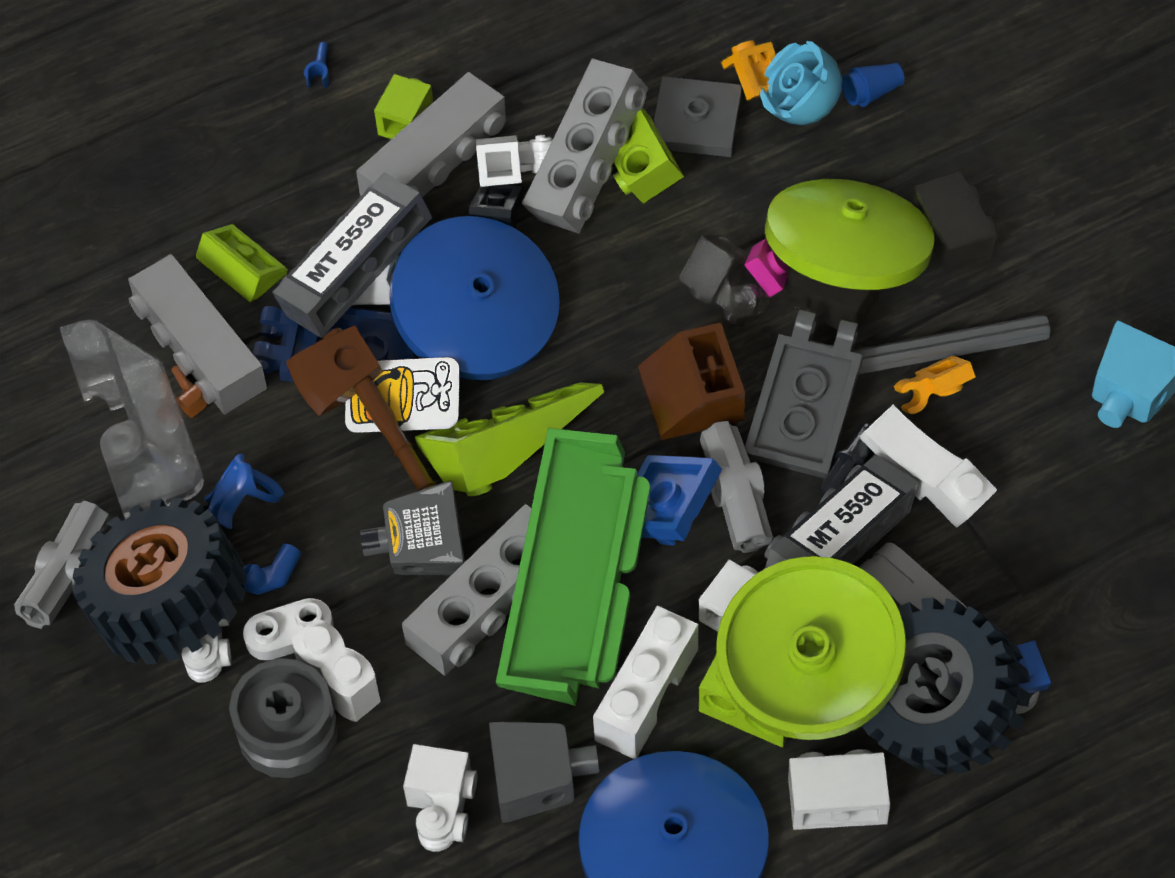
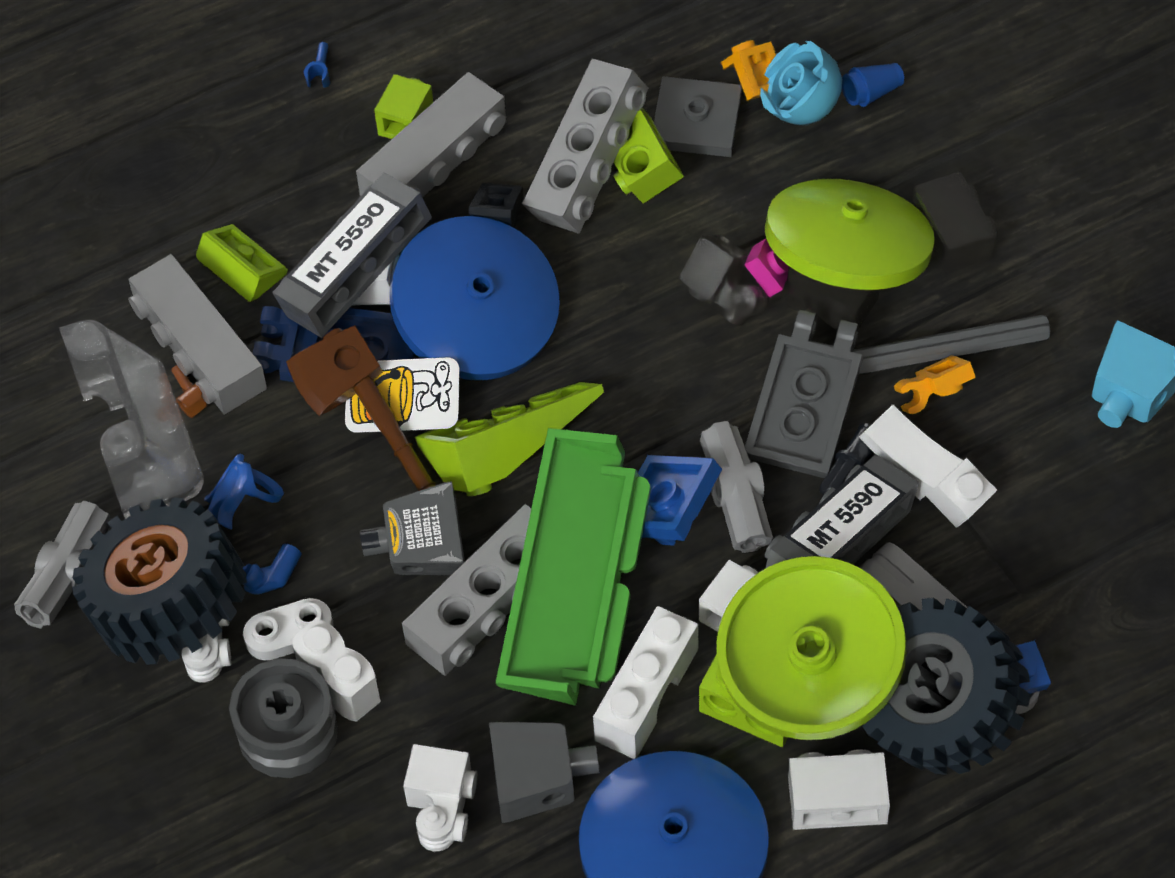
white brick [476,135,553,187] -> none
reddish brown slope [638,322,745,440] -> none

